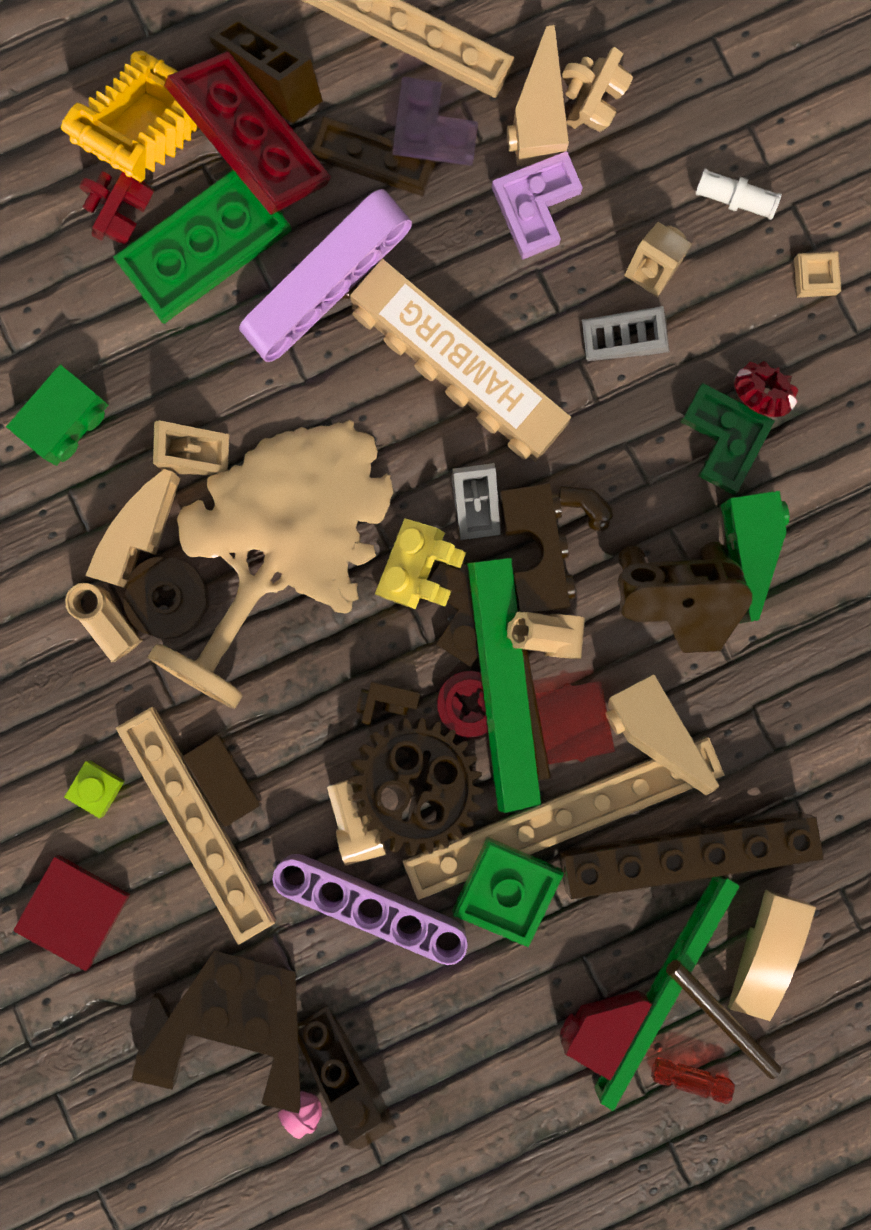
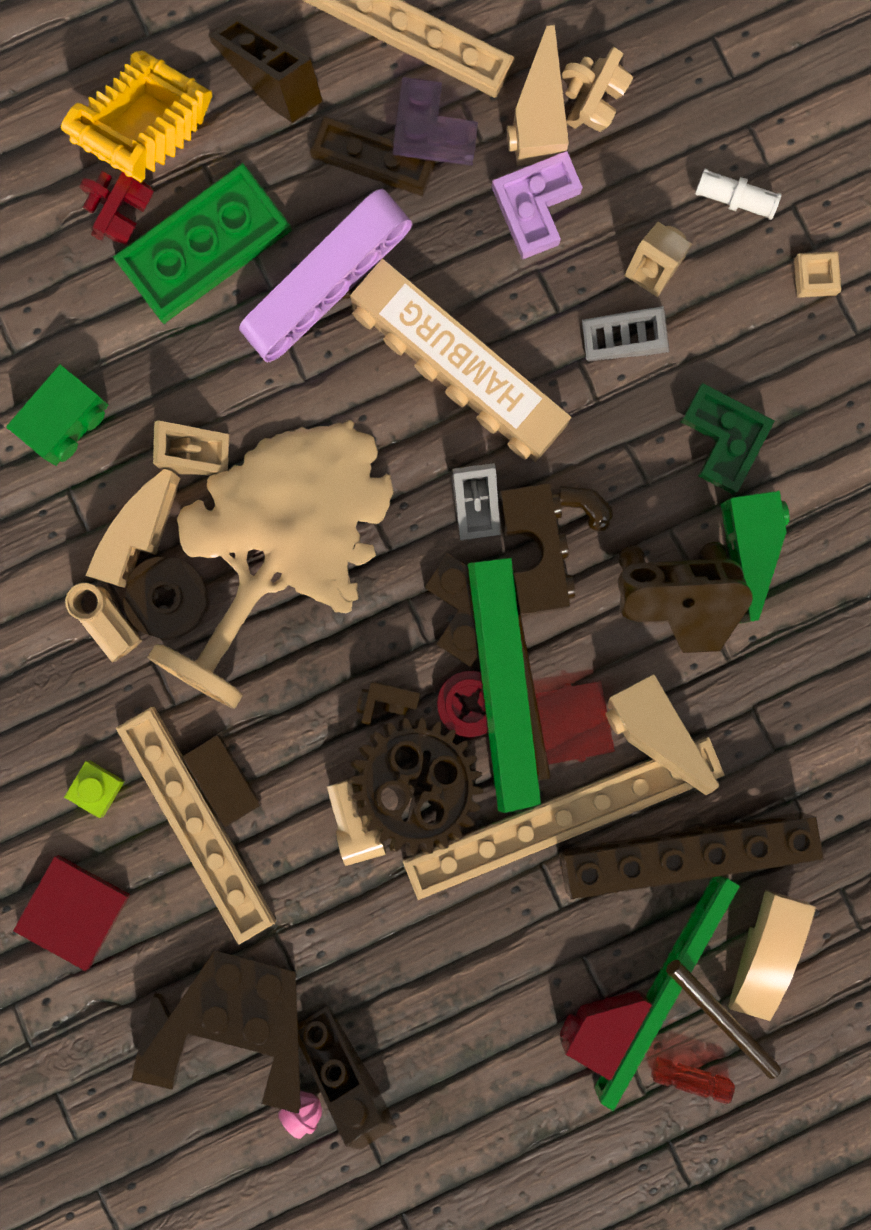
dark red tile [164,51,331,215] -> none
lavender beam [272,854,468,965] -> none
light yellow plate [375,518,466,609] -> none
green tile [452,837,564,947] -> none
tan piece [507,612,585,659] -> none
dark red gear [734,361,799,417] -> none

